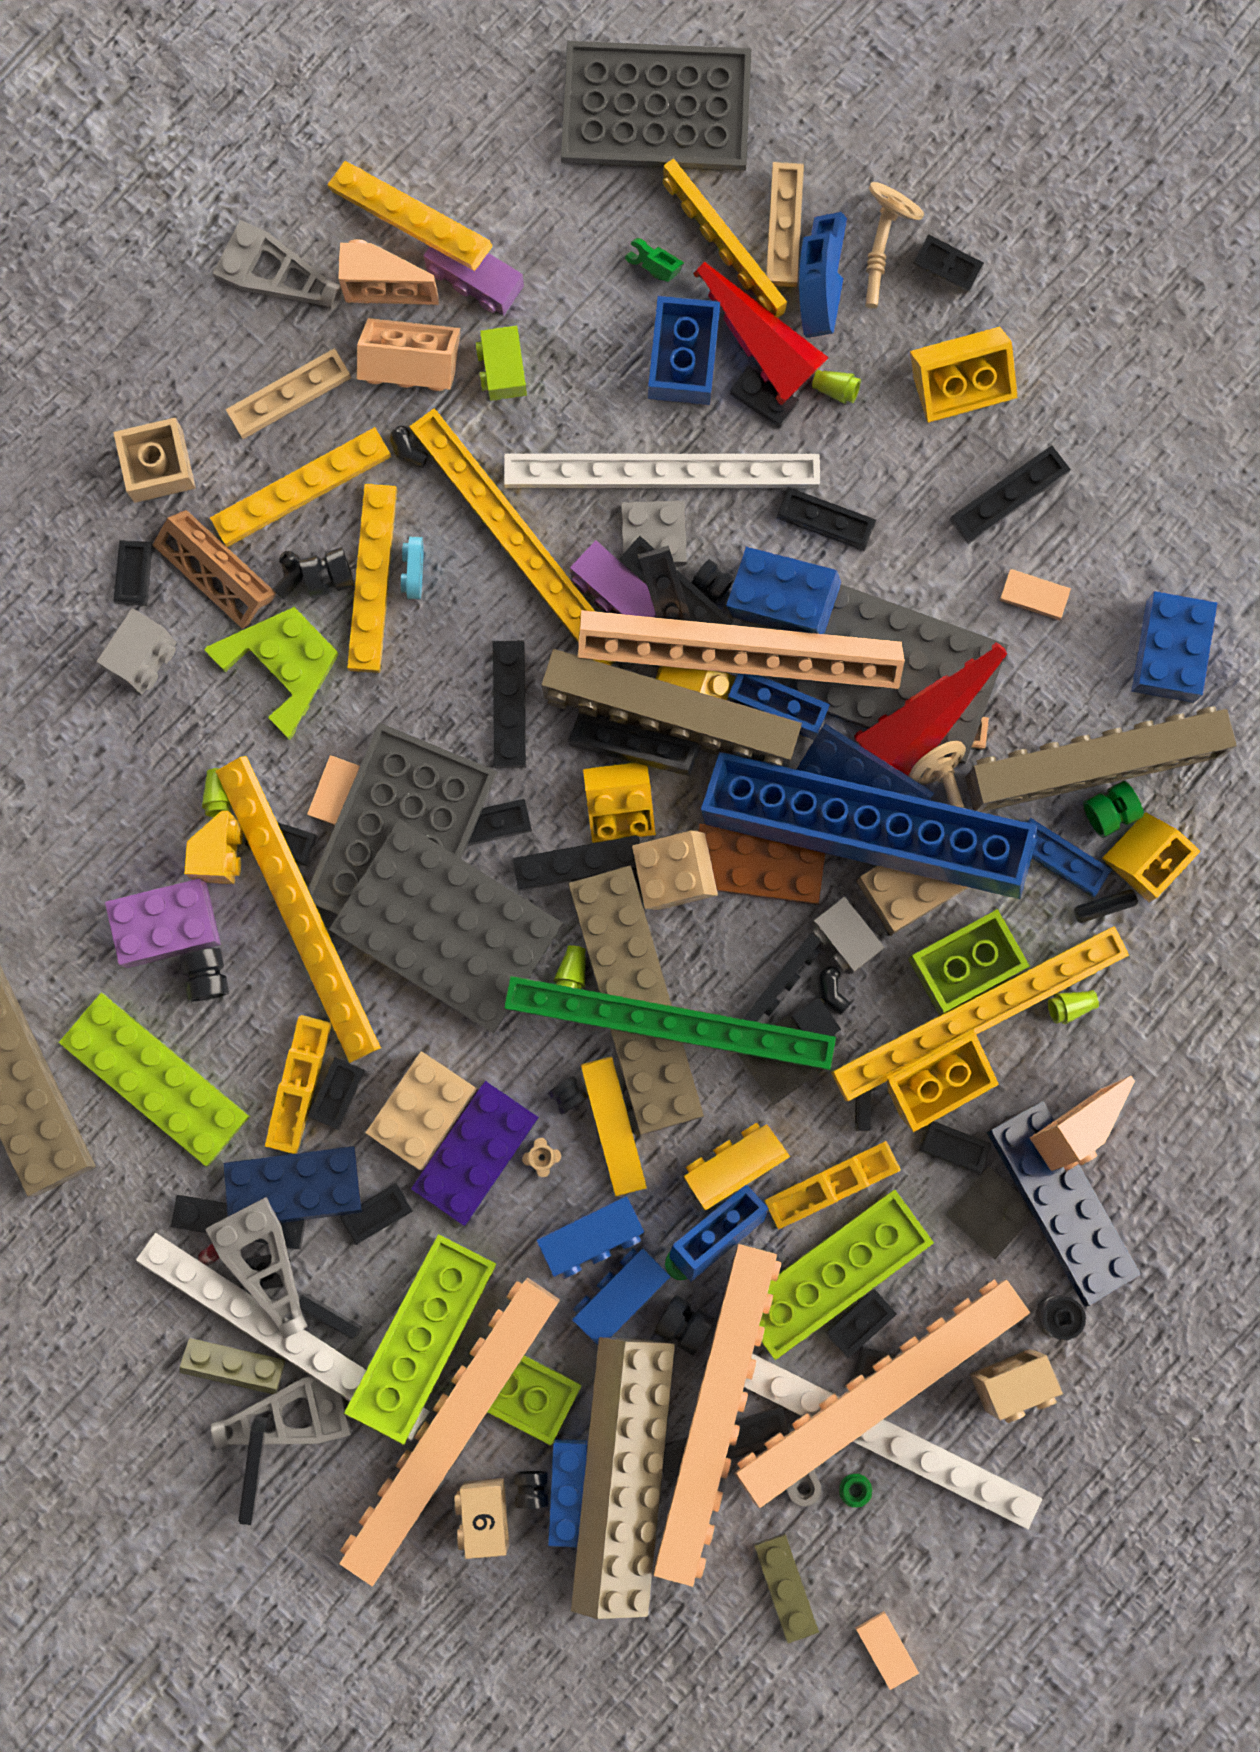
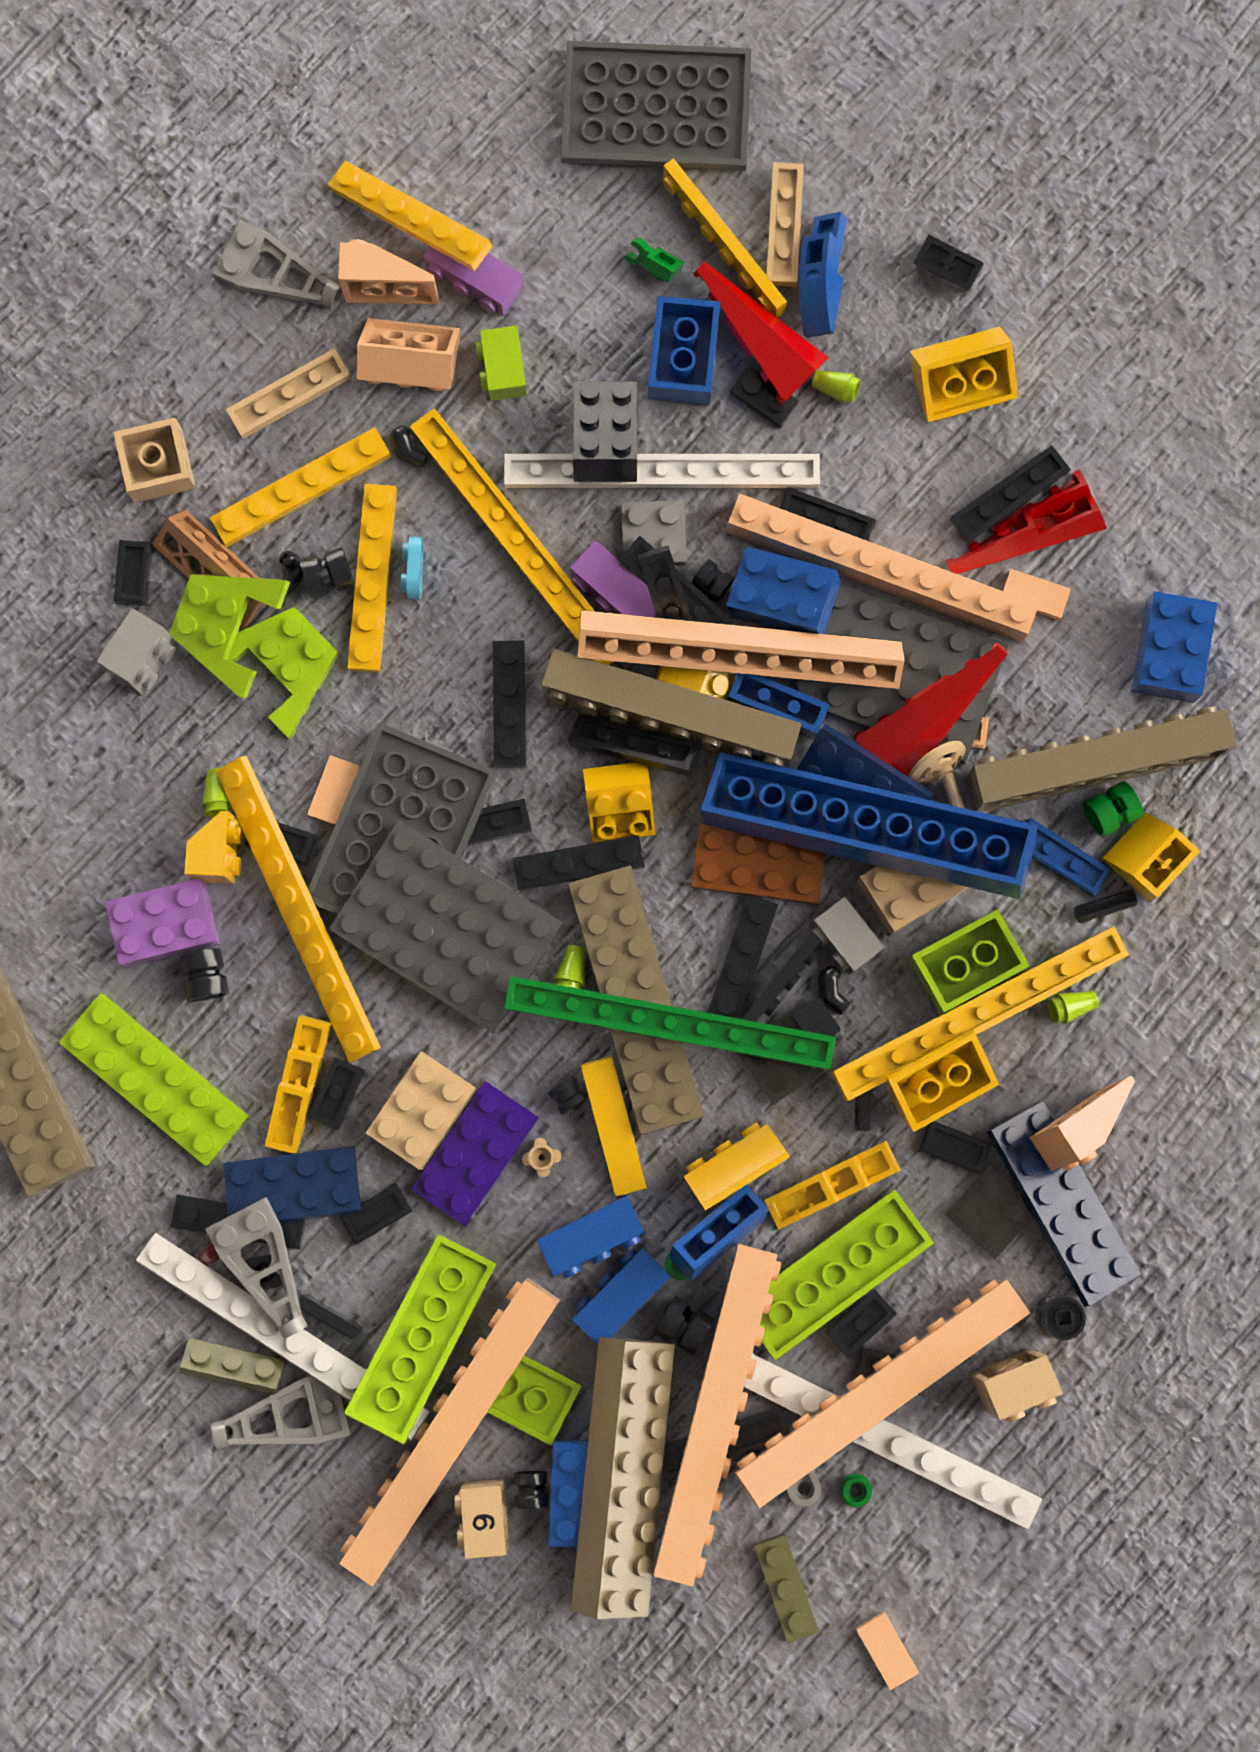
black tile [238,1417,268,1525] -> none
tan brick [632,830,718,910] -> none
tan dish [865,182,924,308] -> none
none -> lime wing [169,574,290,698]
none -> brick [573,382,637,482]
none -> black plate [707,894,778,1019]
none -> light nougat brick [727,494,1039,643]
none -> red wedge [946,469,1107,574]

